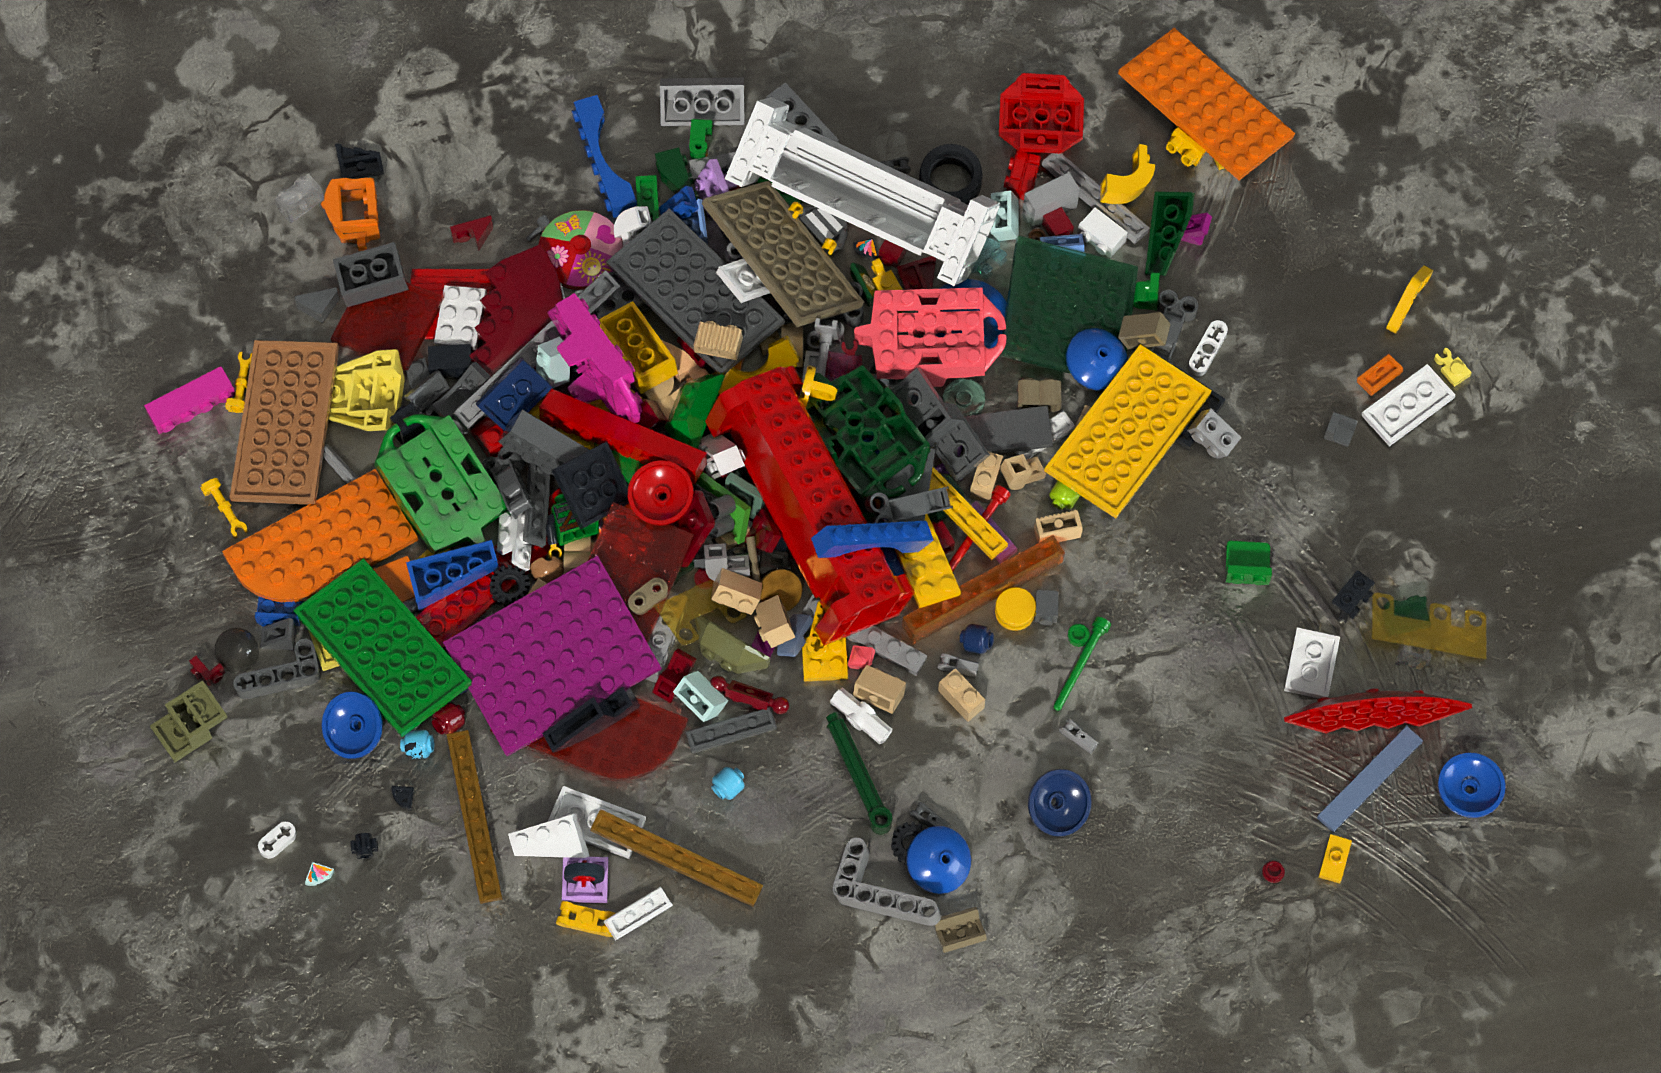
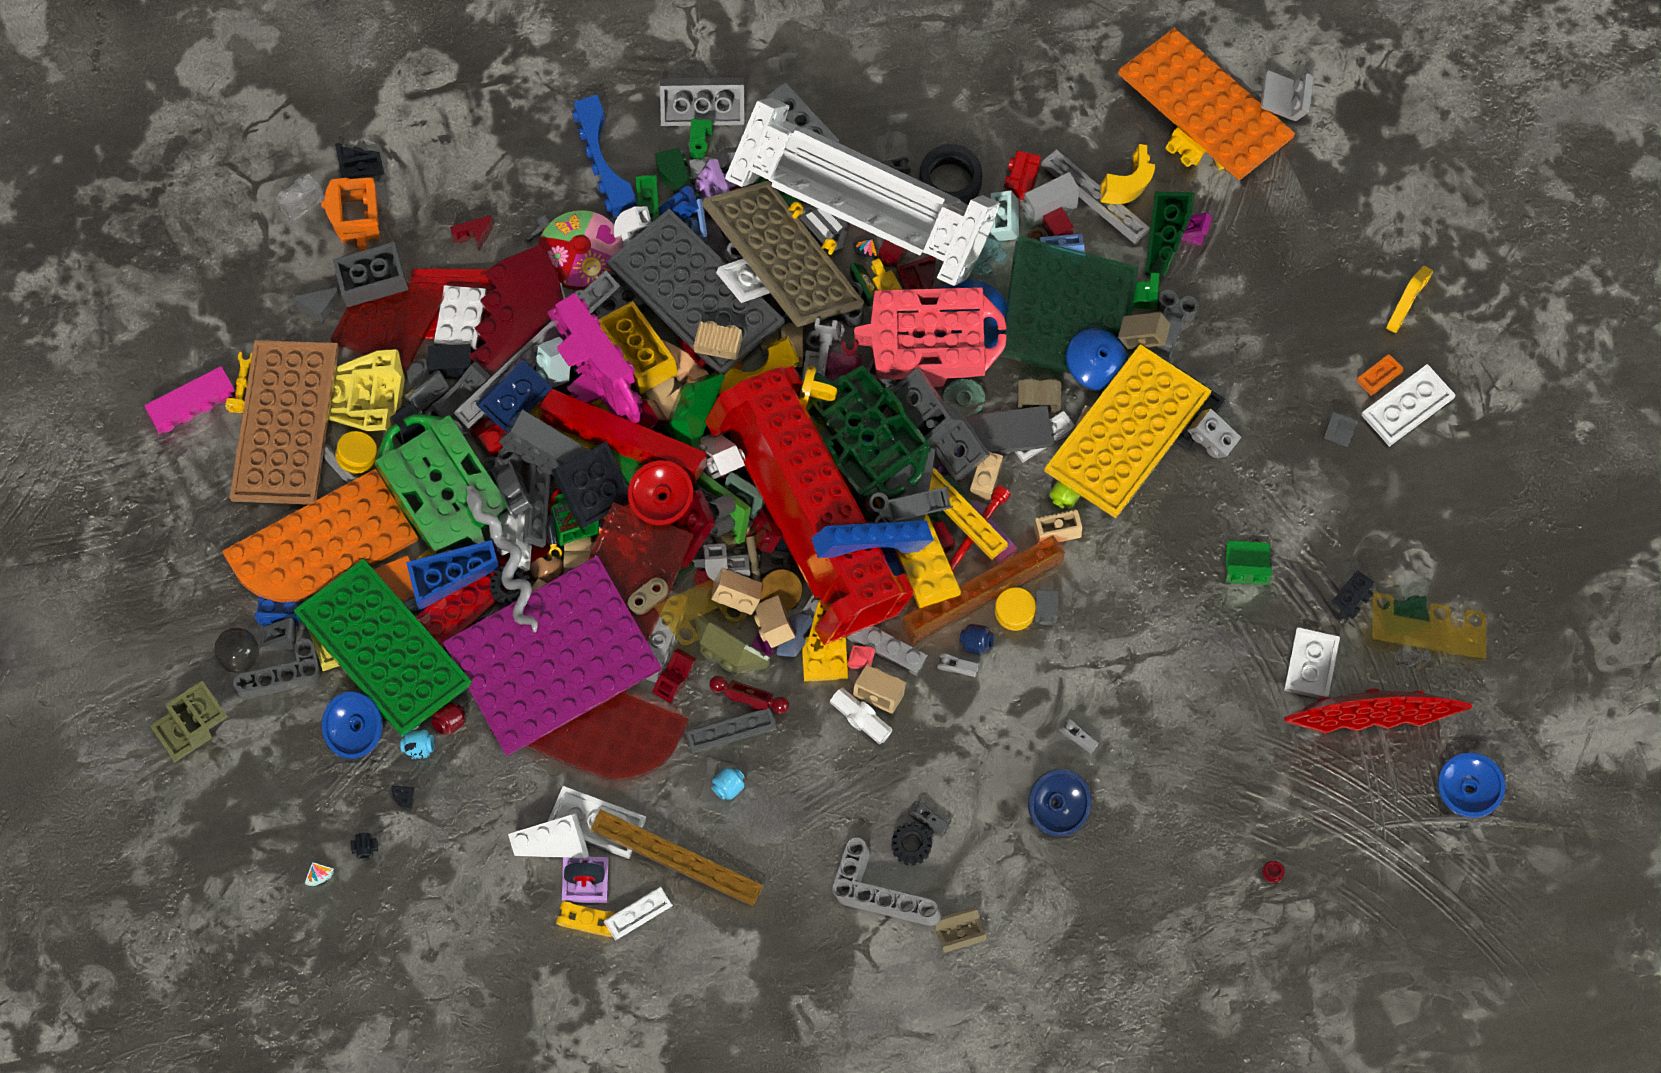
dark red bracket [189,656,225,687] -> none
yellow piece [200,478,248,538] -> none
white beam [258,822,297,859] -> none
pearl gold plate [446,730,502,904] -> none
black slope [542,686,641,753] -> none
light aqua brick [673,671,728,722] -> none
dark green piece [826,712,892,835] -> none
blue dish [907,826,971,894] -> none
tan brick [938,668,985,722] -> none
red piece [999,73,1084,154] -> none
tan brick [1000,454,1046,490] -> none
green piece [1053,616,1111,711] -> none
green tile [1067,624,1090,647] -> none
white brick [1078,207,1128,258] -> none
white beam [1188,320,1228,376] -> none
sand blue tile [1317,726,1423,833] -> none
yellow plate [1318,834,1352,884] -> none
light yellow plate [1434,348,1472,387] -> none
none -> yellow head [335,431,377,473]
none -> light grey animal [466,485,538,632]
none -> light grey bracket [1261,70,1314,121]

